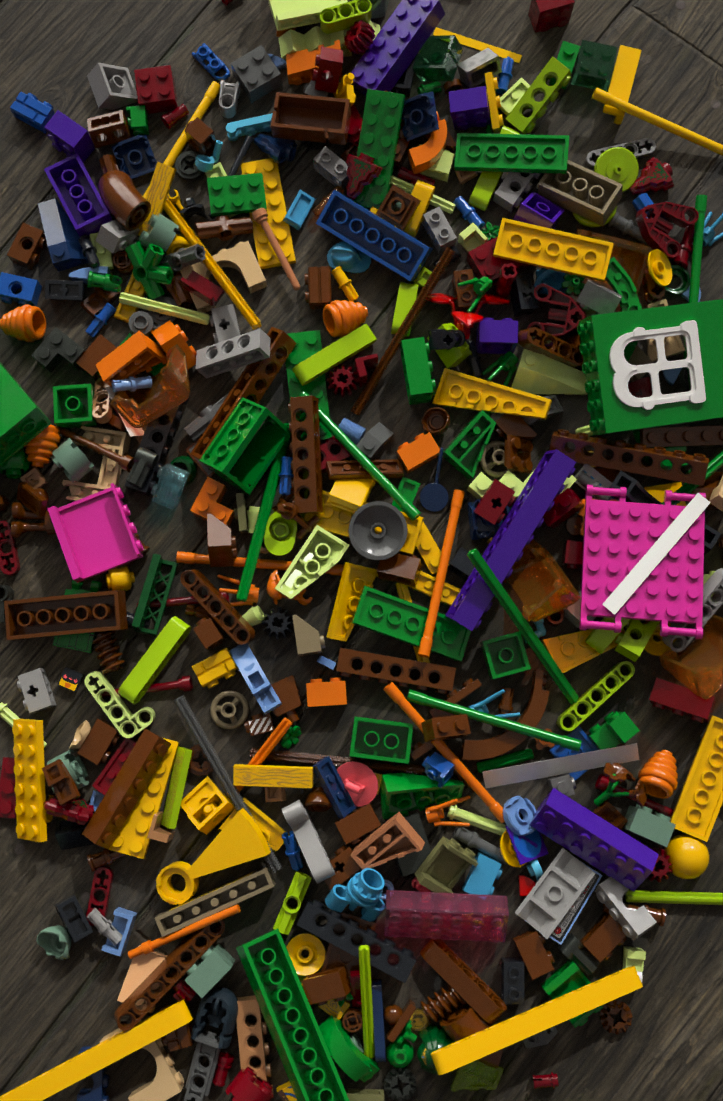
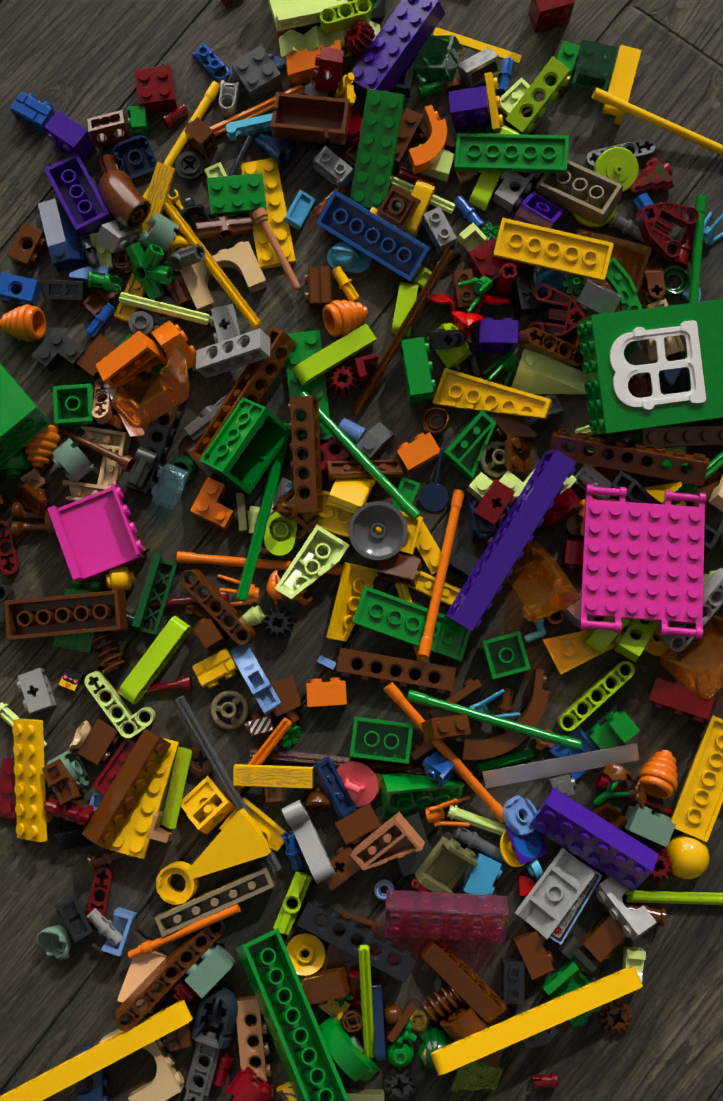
light grey slope [87,63,138,110] -> none
light blue pin [111,376,152,392] -> none
dark red panel [180,270,225,307] -> none
medium azure plate [195,140,223,172] -> none
reddish brown slope [207,514,237,567] -> none
blue axle [278,456,294,495] -> none
dark tan slope [292,615,326,656] -> none
dark azure beam [325,868,385,922] -> none
dark red rock [346,153,383,200] -> none
dark blue slope [401,92,439,142] -> none
green axle [467,549,579,704] -> none
white sticker [602,493,711,615] -> none
yellow dish [648,249,672,286] -> none
none -> orange axle [210,85,304,136]

